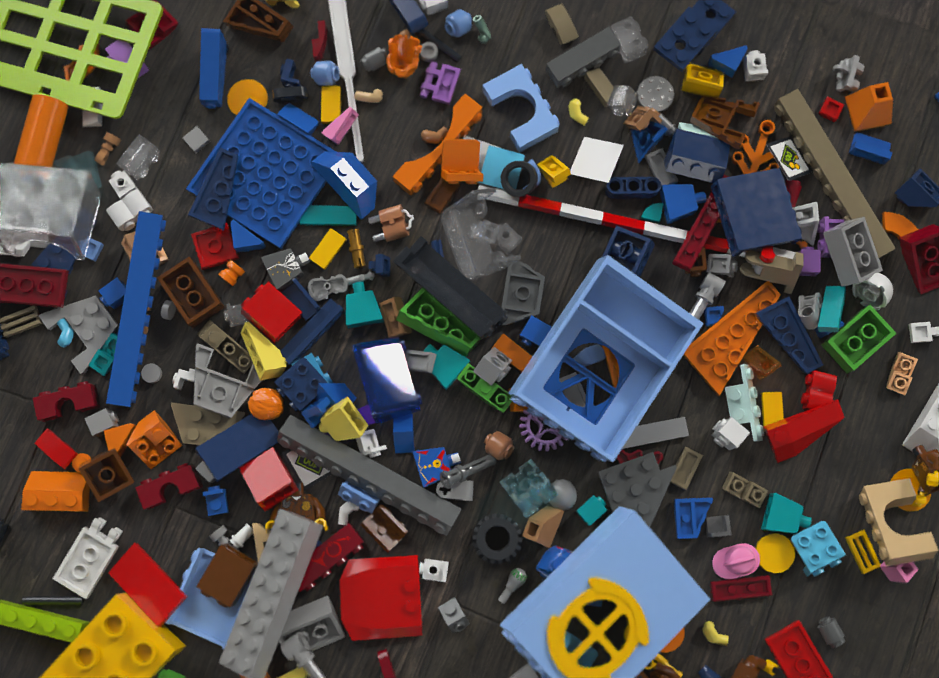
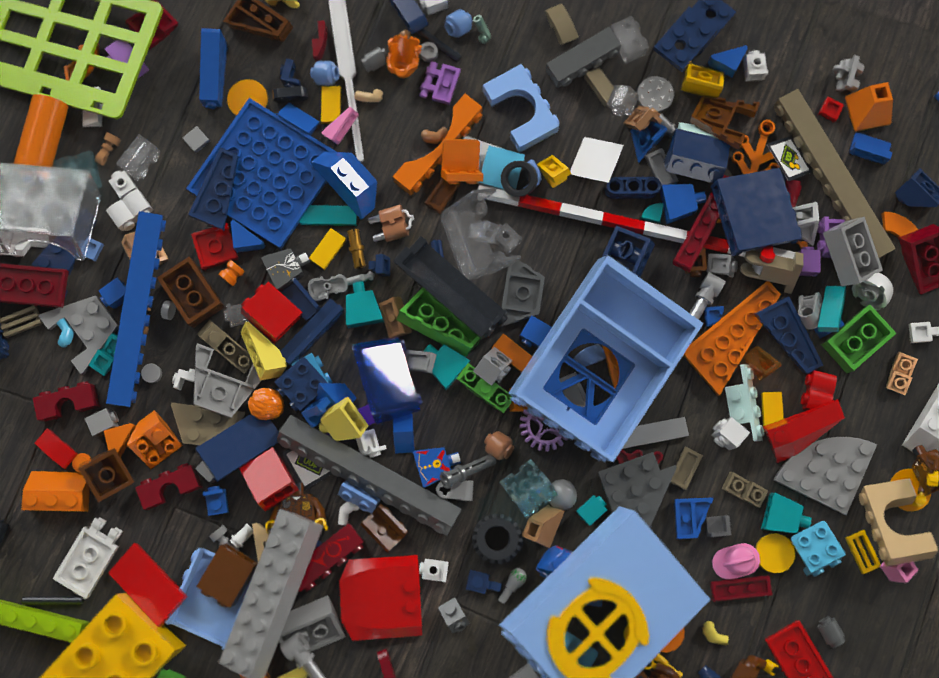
light yellow arm [568,99,589,126] -> none
none -> dark blue plate [466,570,502,594]
none -> light grey plate [773,437,877,515]

